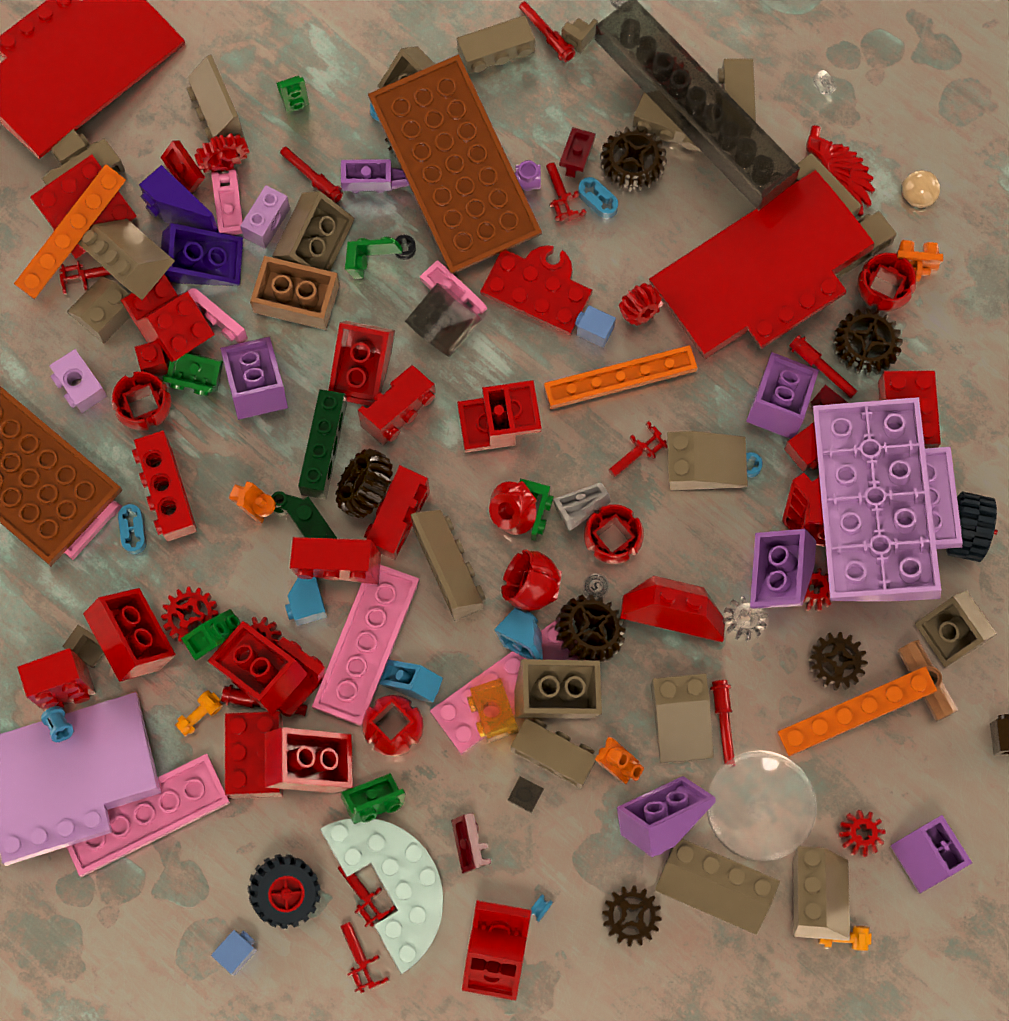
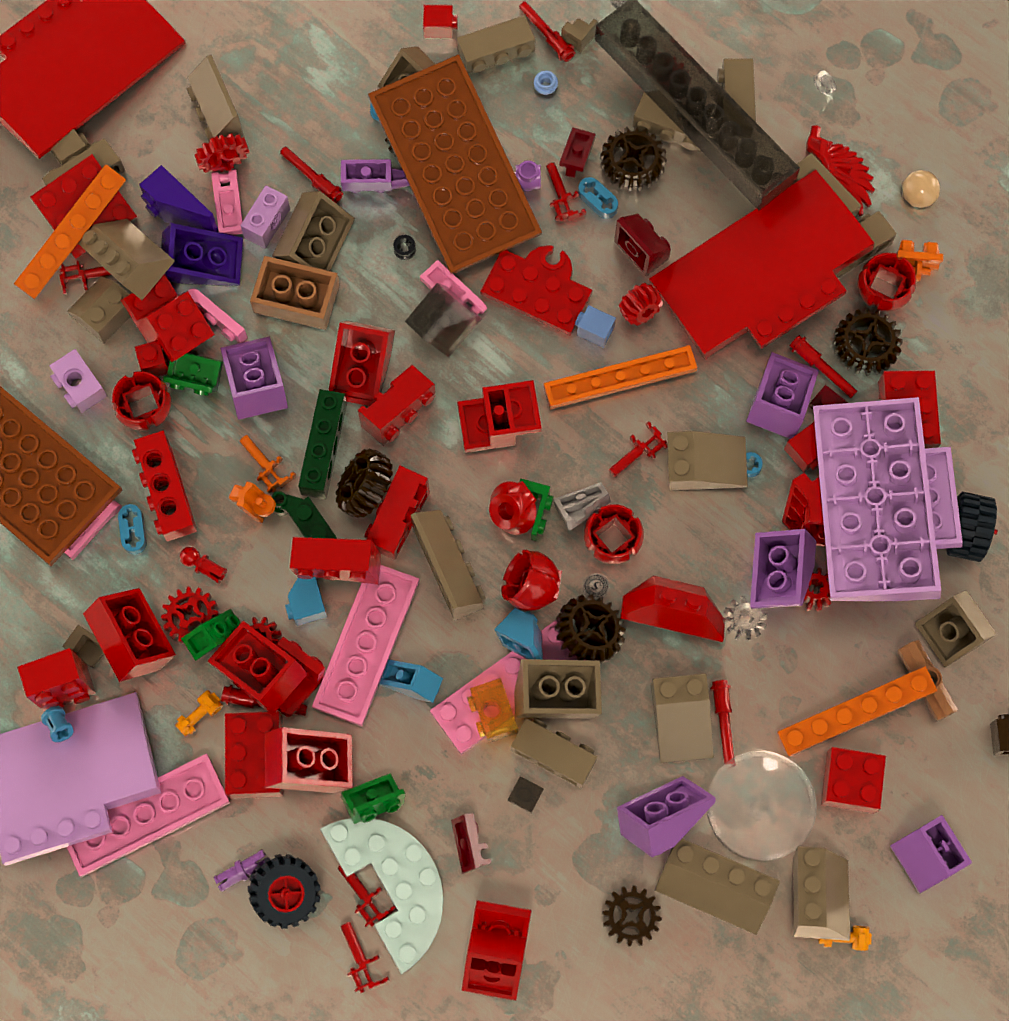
red plate [160,140,205,194] -> none
medium blue brick [211,930,257,976] -> none
green bracket [276,75,309,112] -> none
green bracket [345,237,403,279] -> none
red piece [362,695,424,757] -> none
dark azure bush [531,894,553,922] -> none
orange hips [595,737,644,784] -> none
dark brown gear [808,632,868,691] -> none
red gear [838,810,886,857] -> none
none -> red pin [179,547,227,584]
none -> medium lavender pin [214,849,268,892]
none -> orange piece [239,435,296,493]
none -> red brick [423,5,458,39]
none -> light blue plate [534,70,558,95]
none -> dark red slope [614,214,671,277]
none -> red brick [821,747,886,814]

